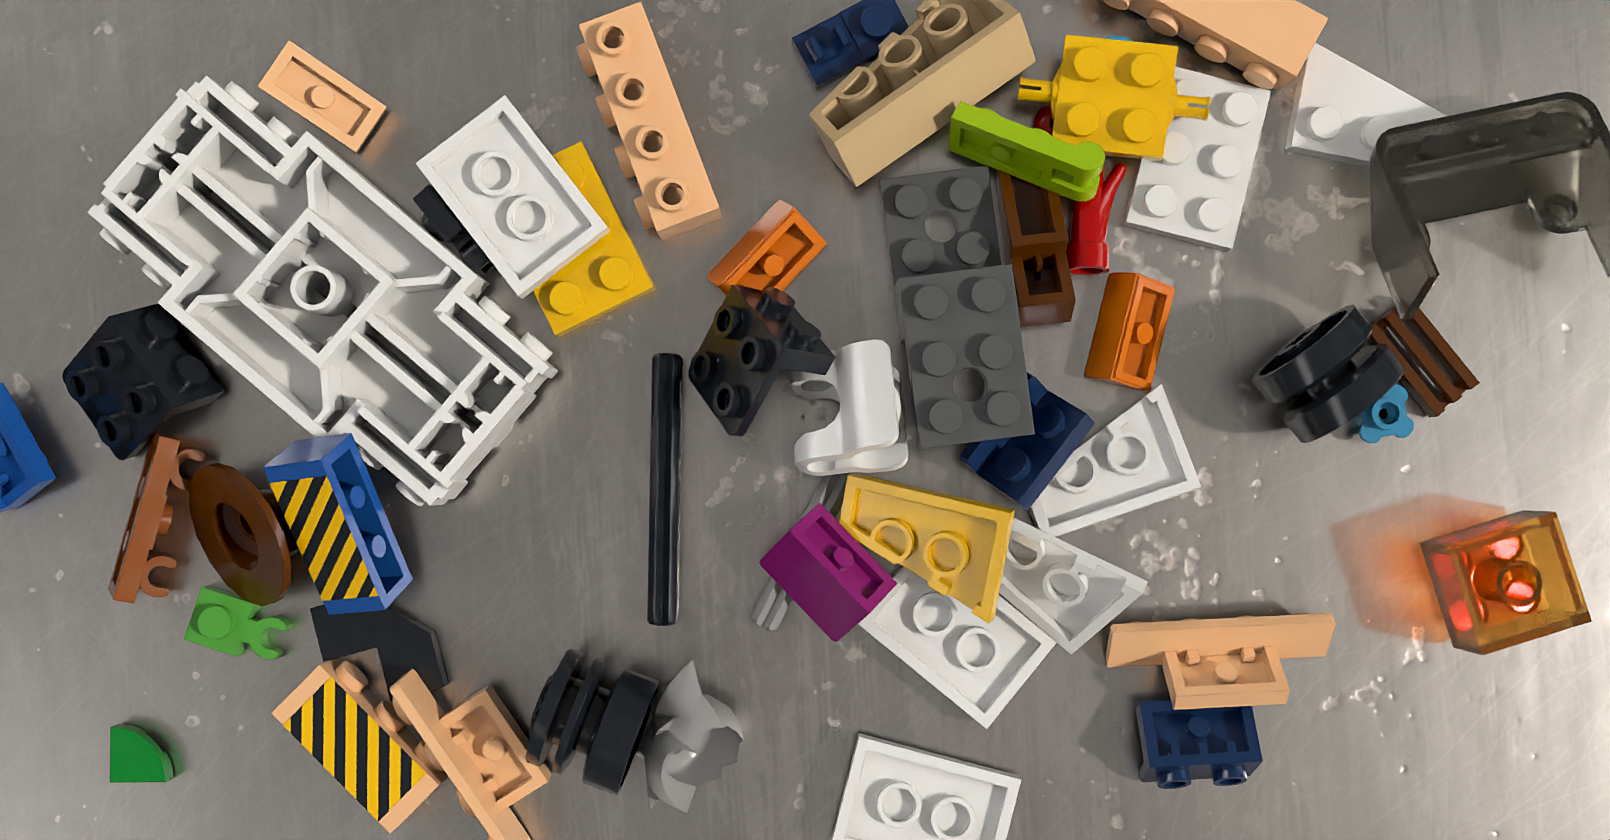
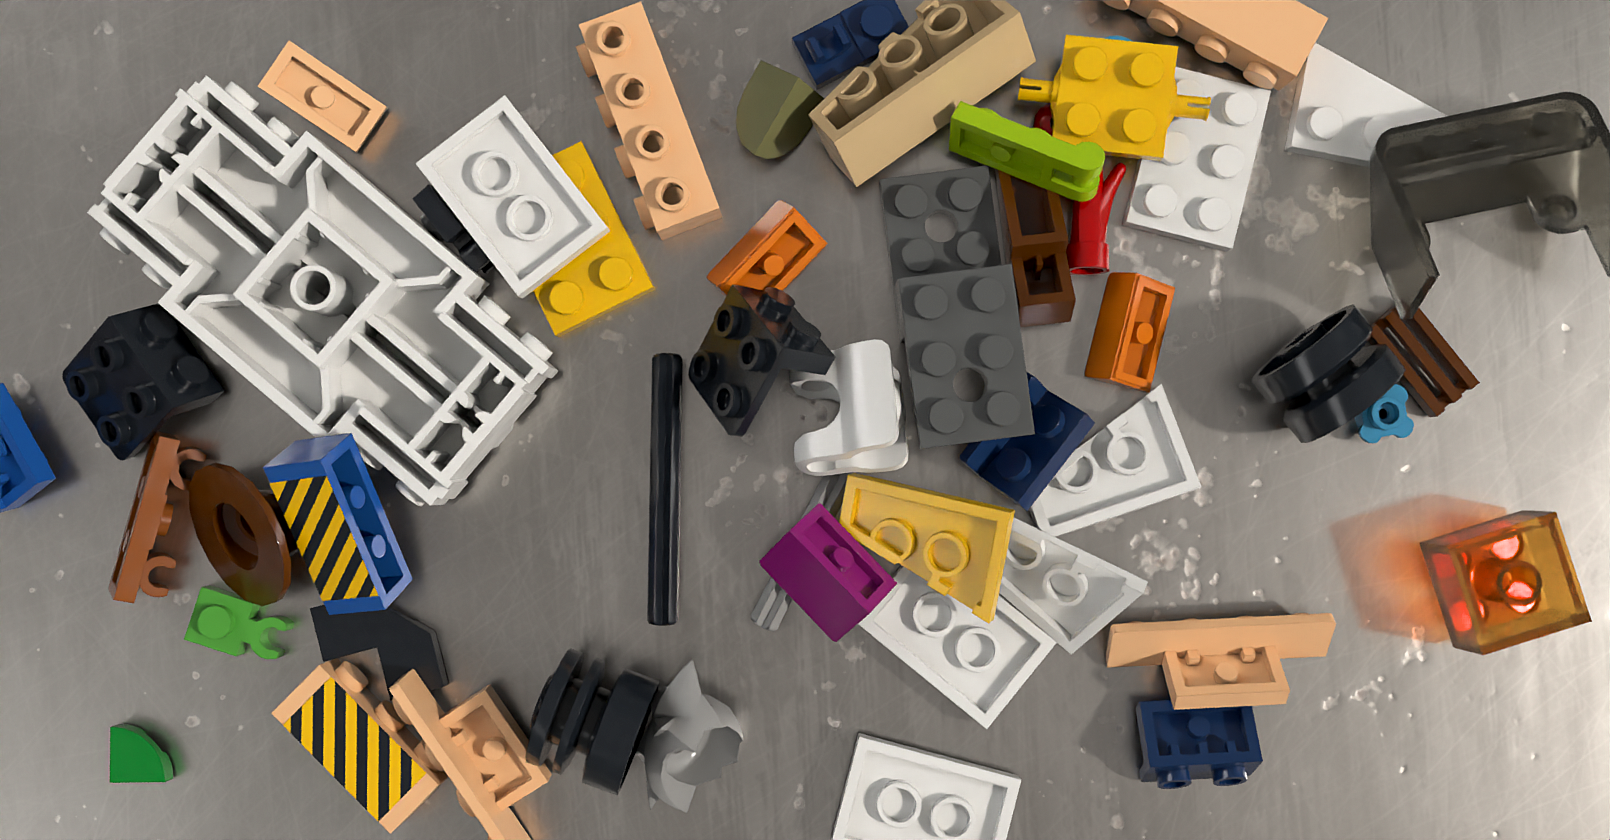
none -> olive brick [736,60,825,159]

